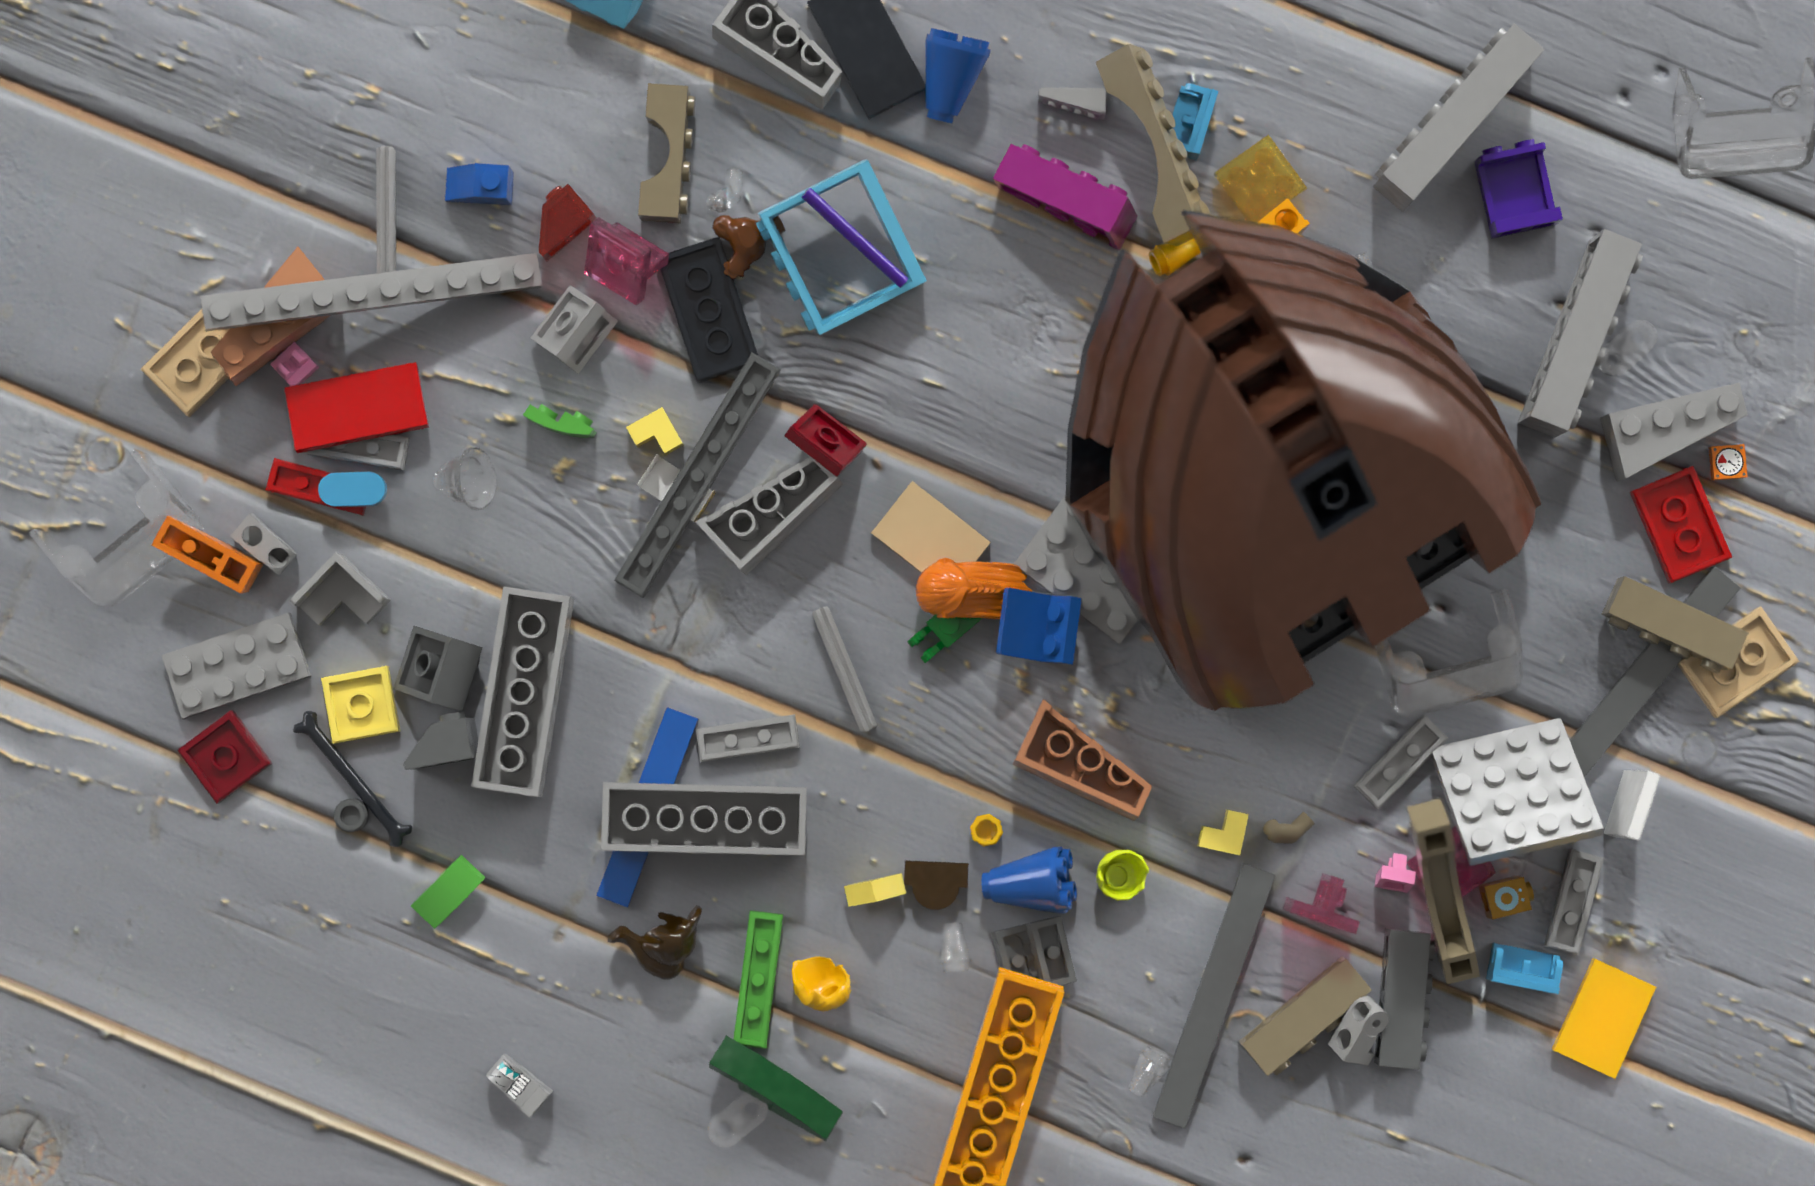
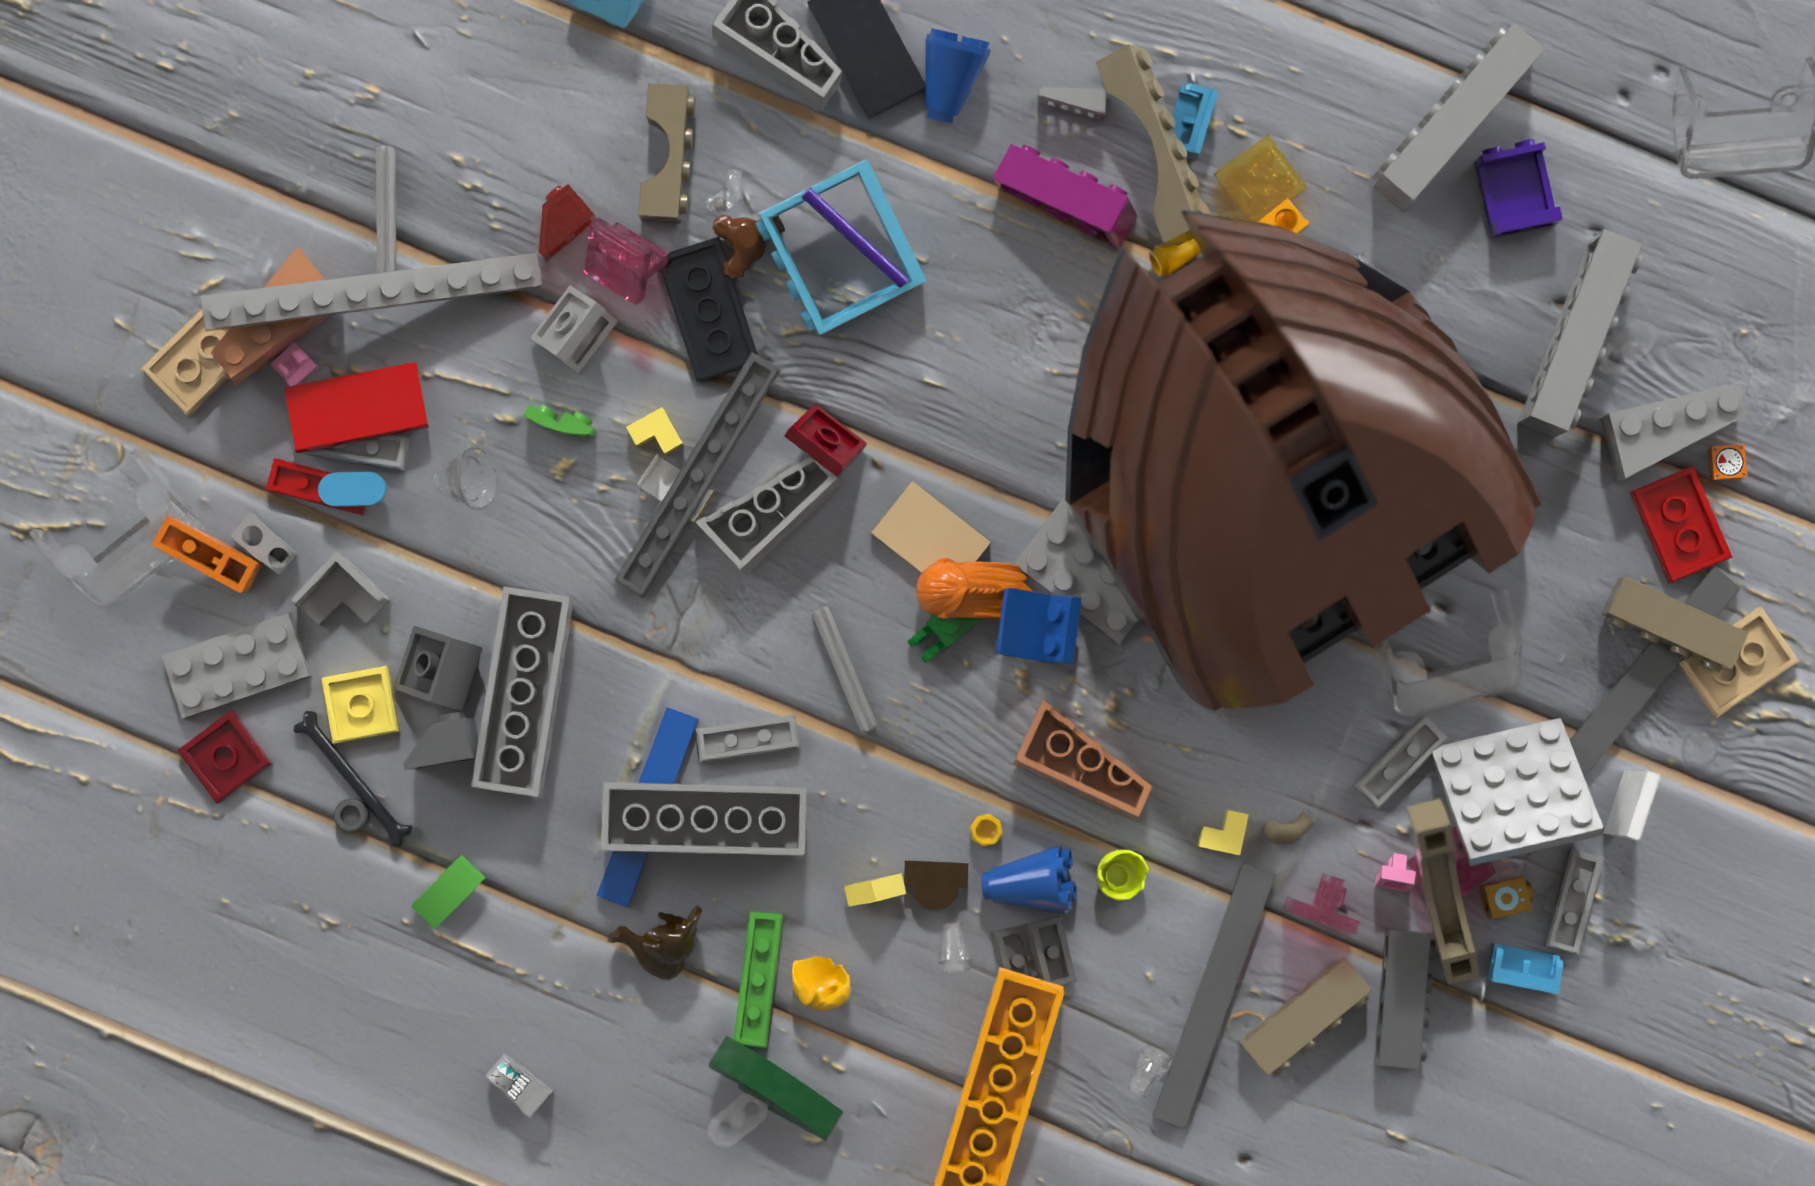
blue slope [445,163,514,205] -> none
light grey leg [1328,996,1389,1066] -> none
yellow tile [1552,958,1656,1079] -> none

